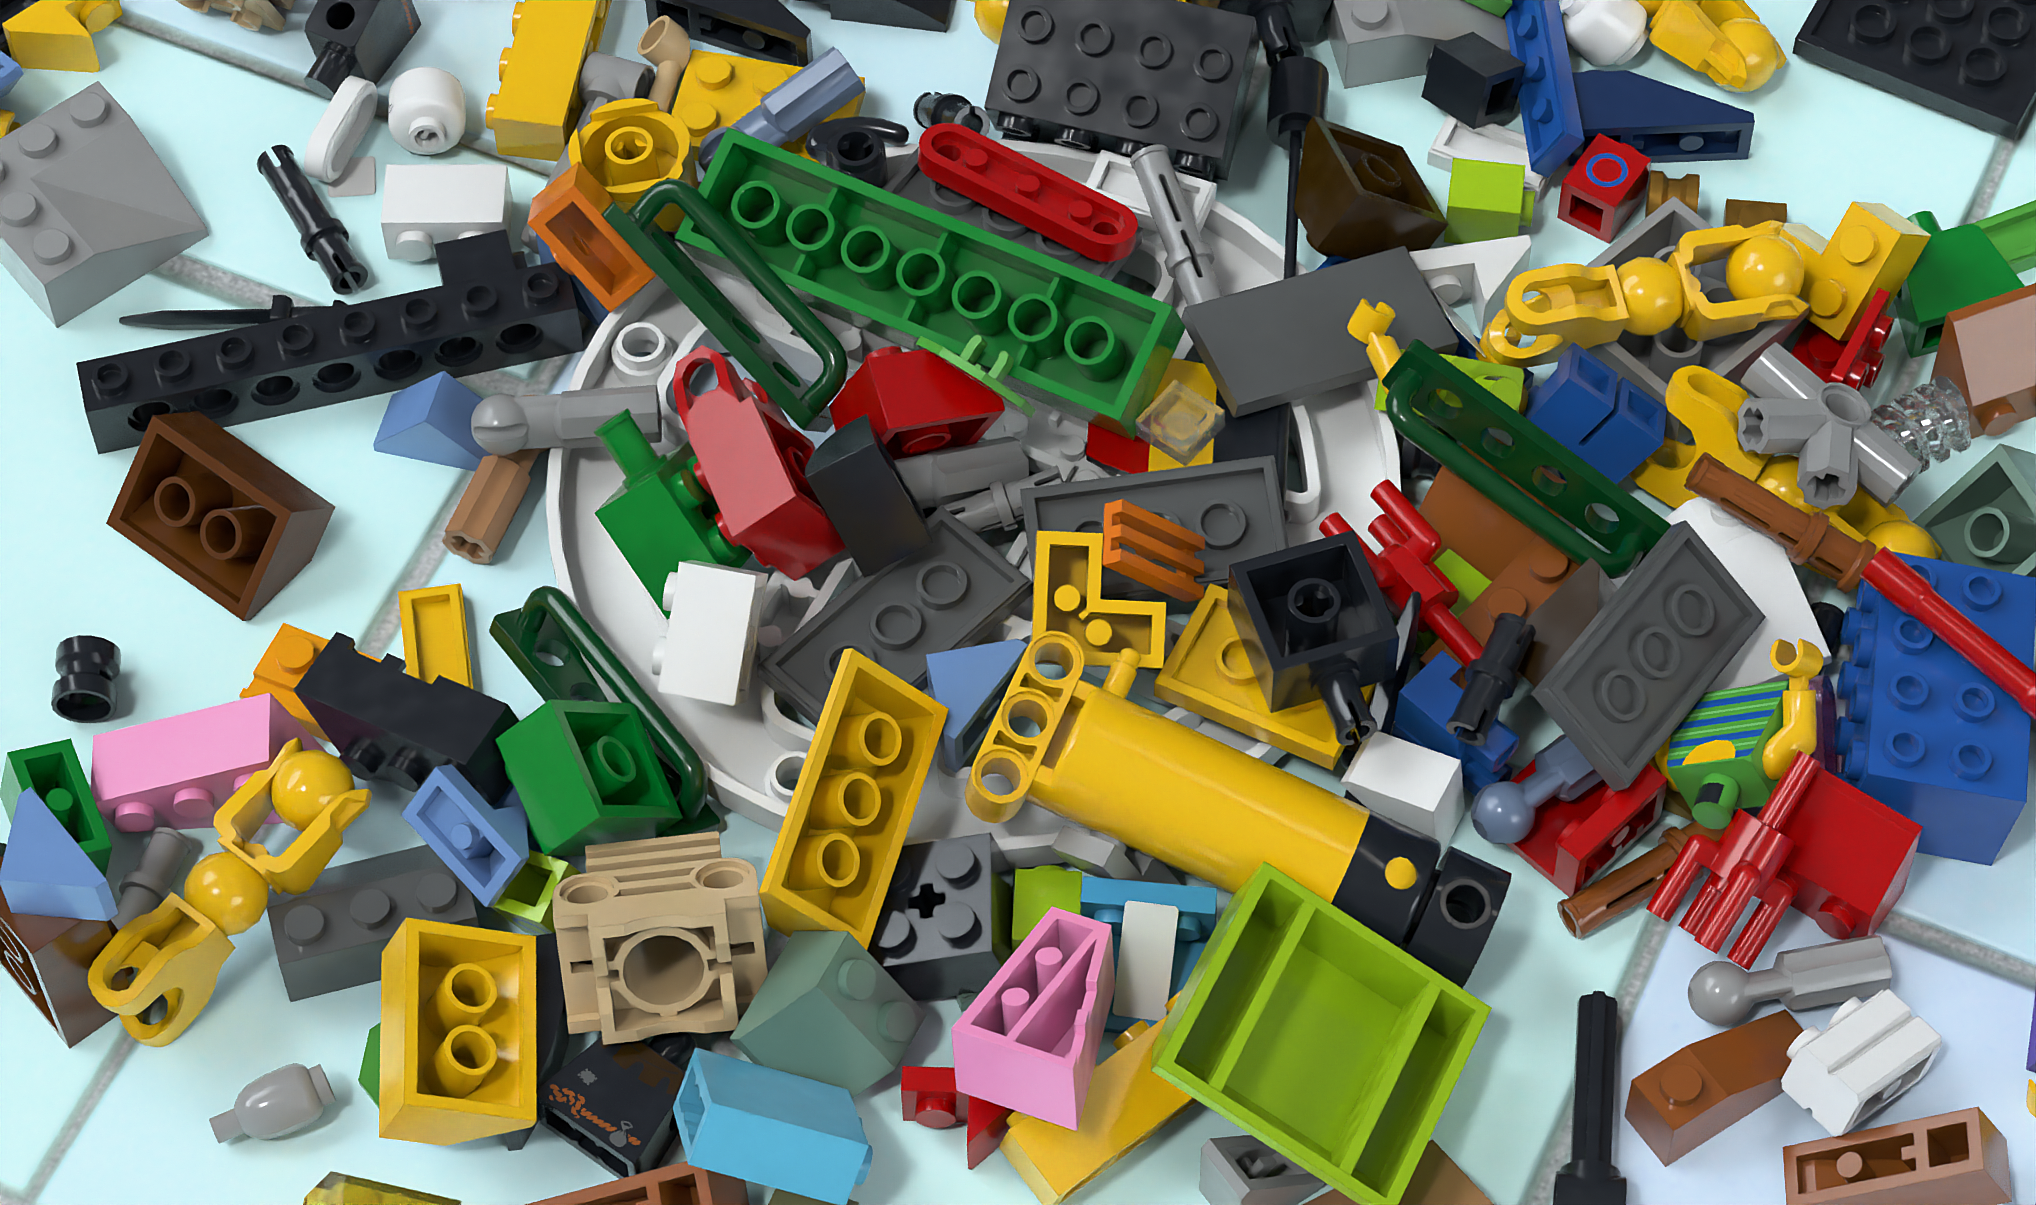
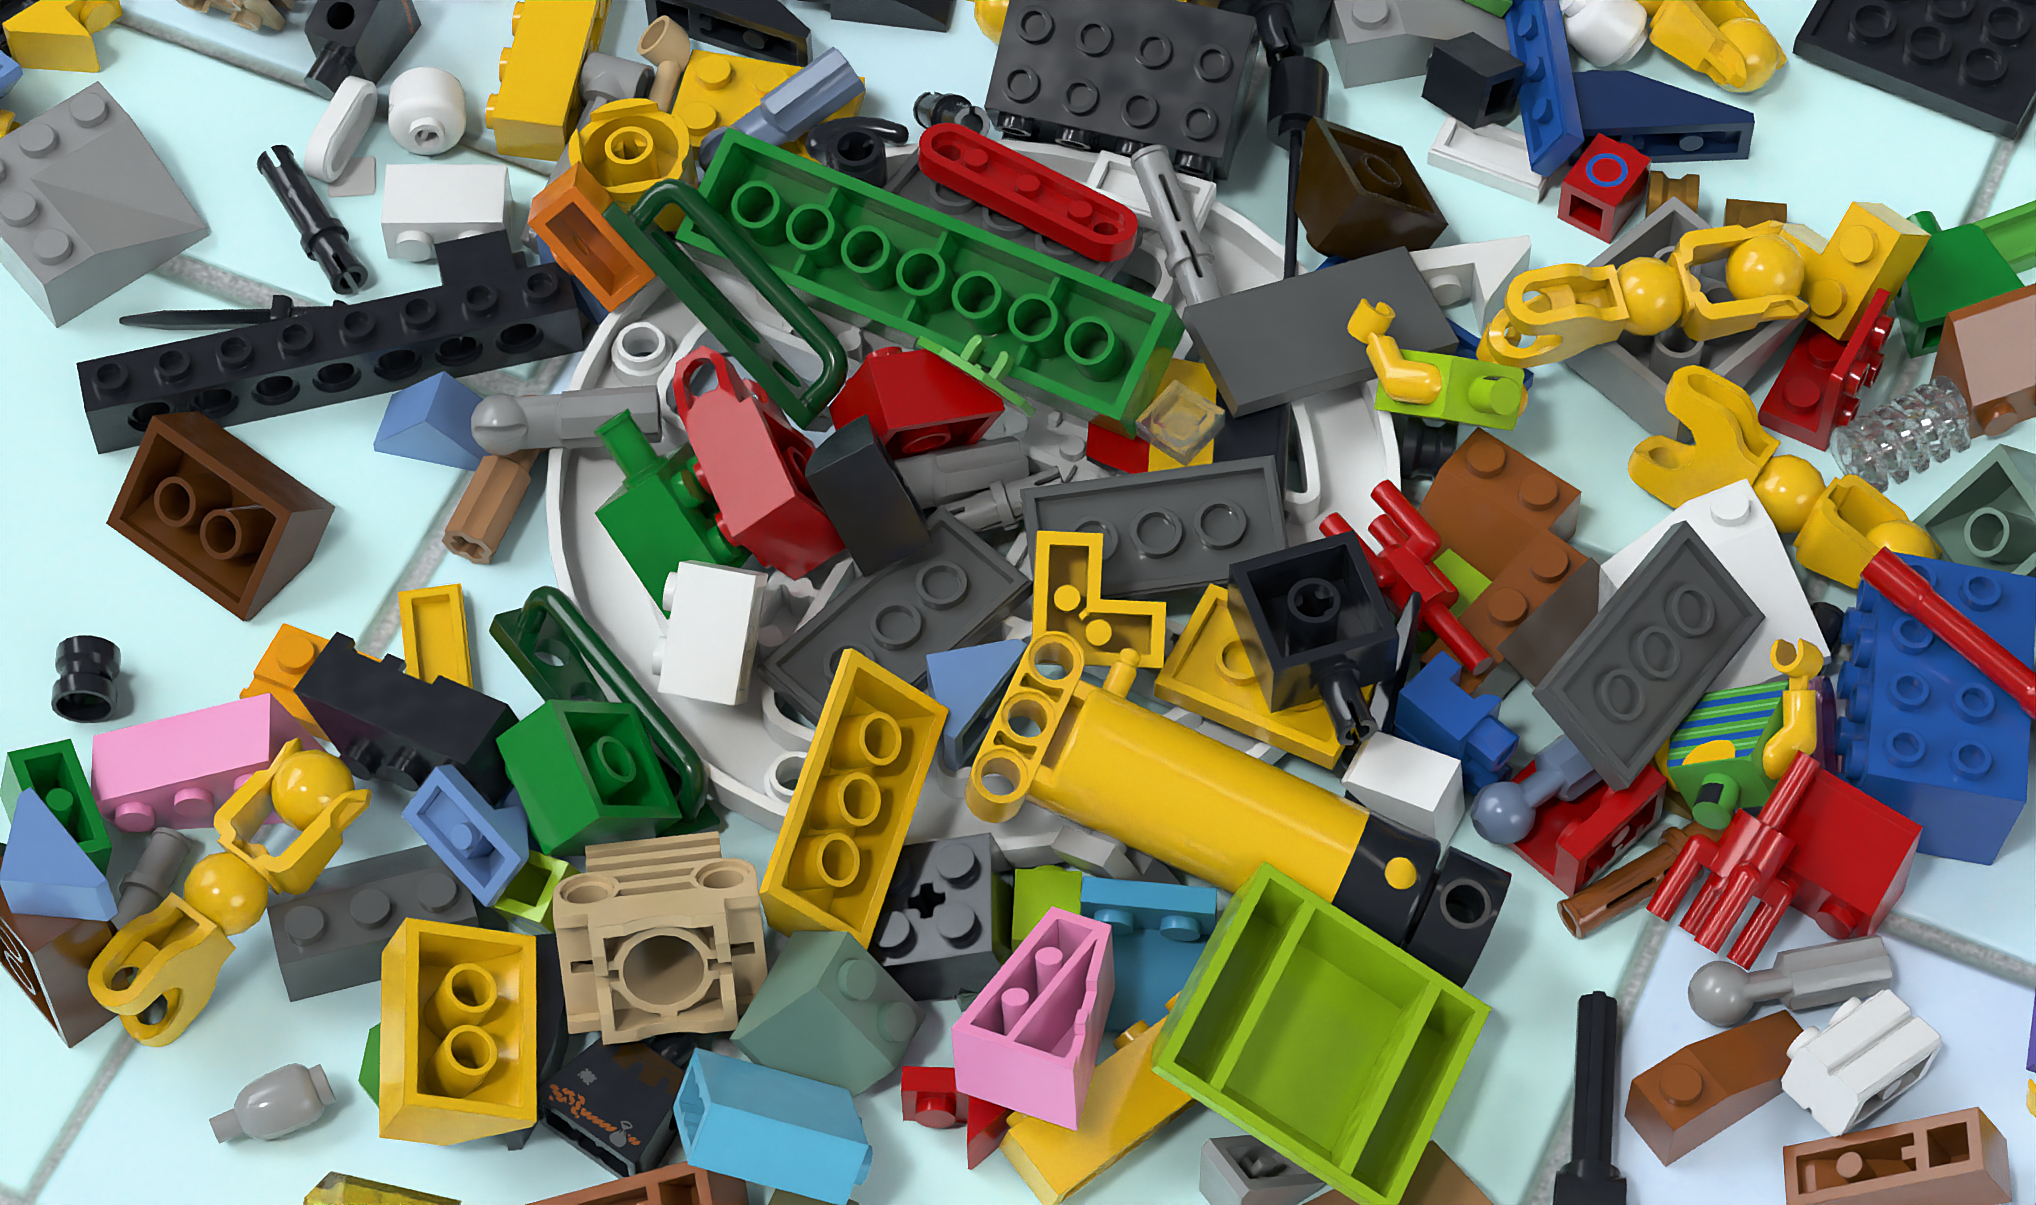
orange tile [1102,499,1205,603] -> none
white sticker [1113,901,1179,1021] -> none
dark green piece [1382,339,1671,579] -> none
white sticker [1434,292,1486,358] -> none
lime brick [1444,158,1535,244] -> none
black pin [1446,613,1537,746] -> none
blue hips [1512,342,1667,484] -> none
dark orange pin [1684,452,1876,594] -> none
light grey piece [1737,342,1922,510] -> none

